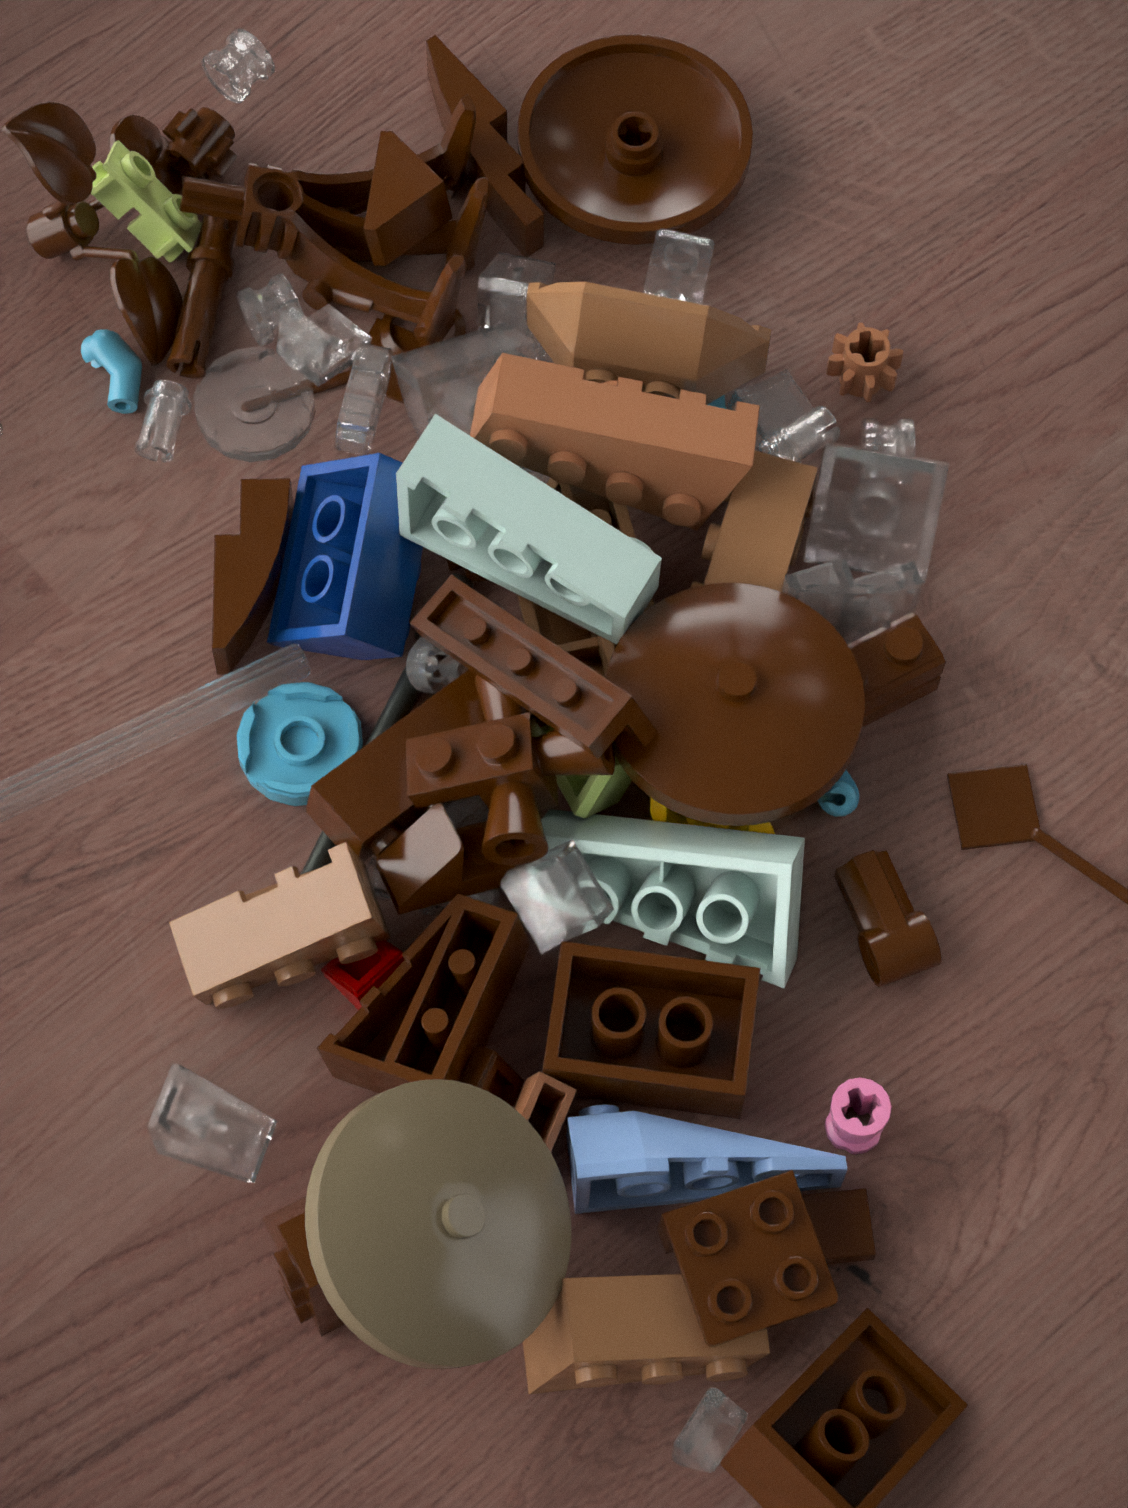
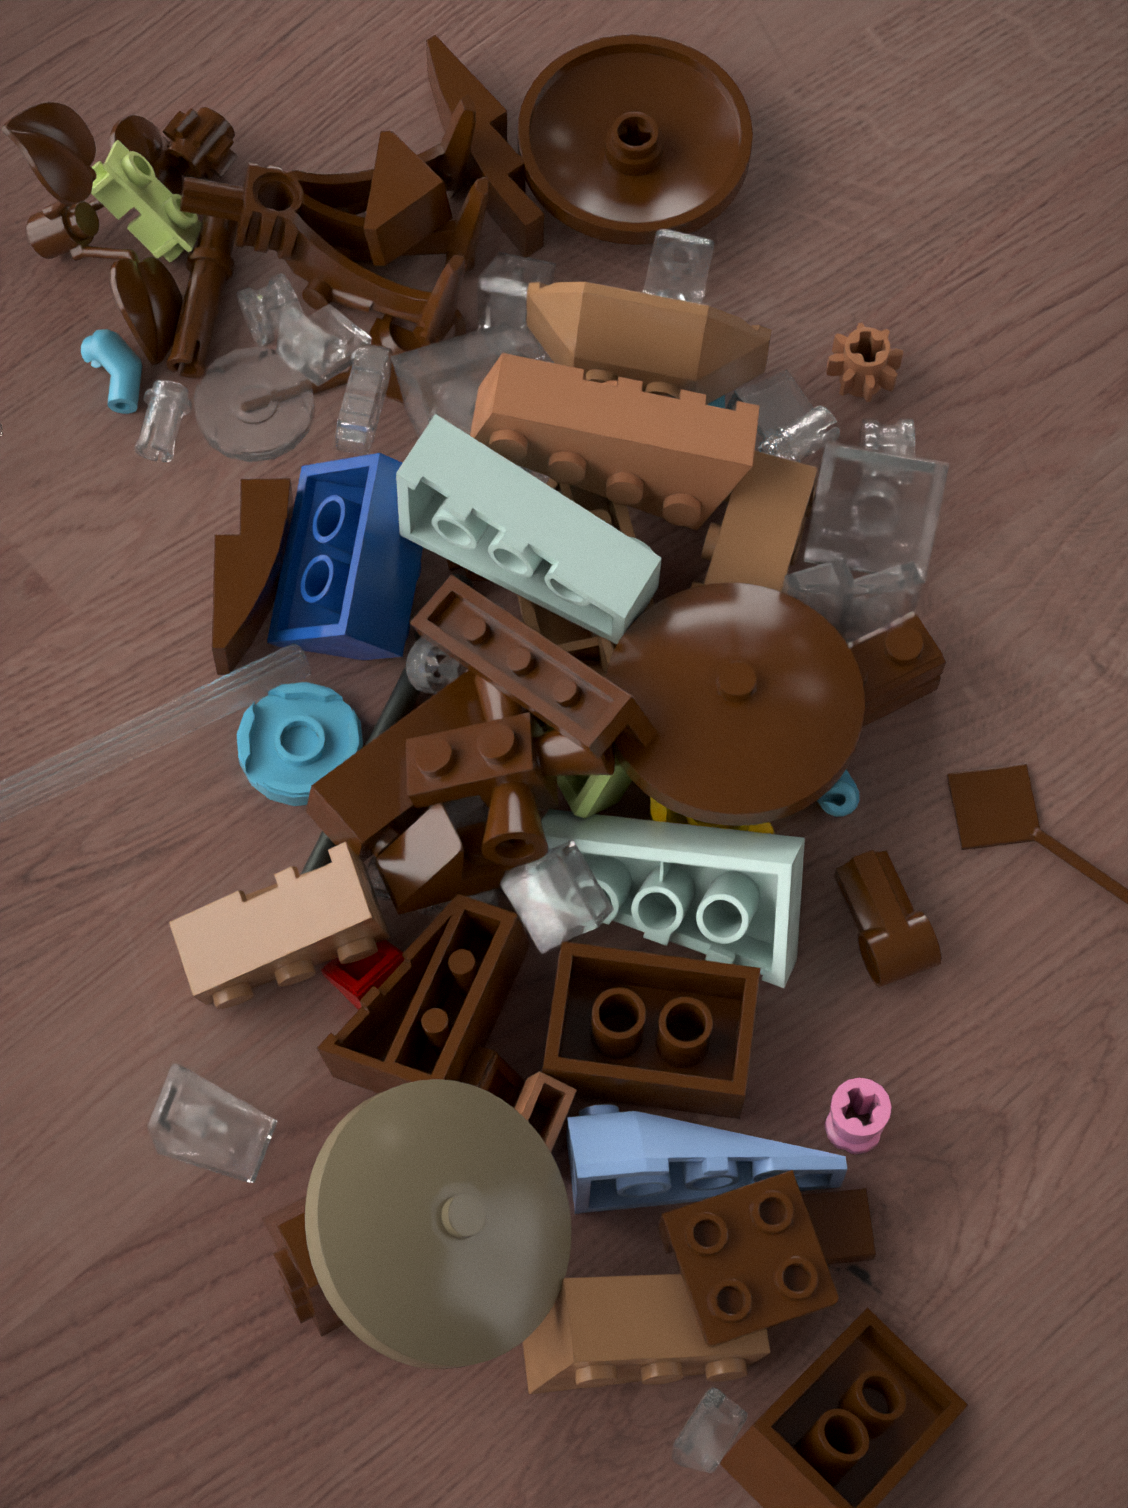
clear wheel [202,28,275,103] -> none

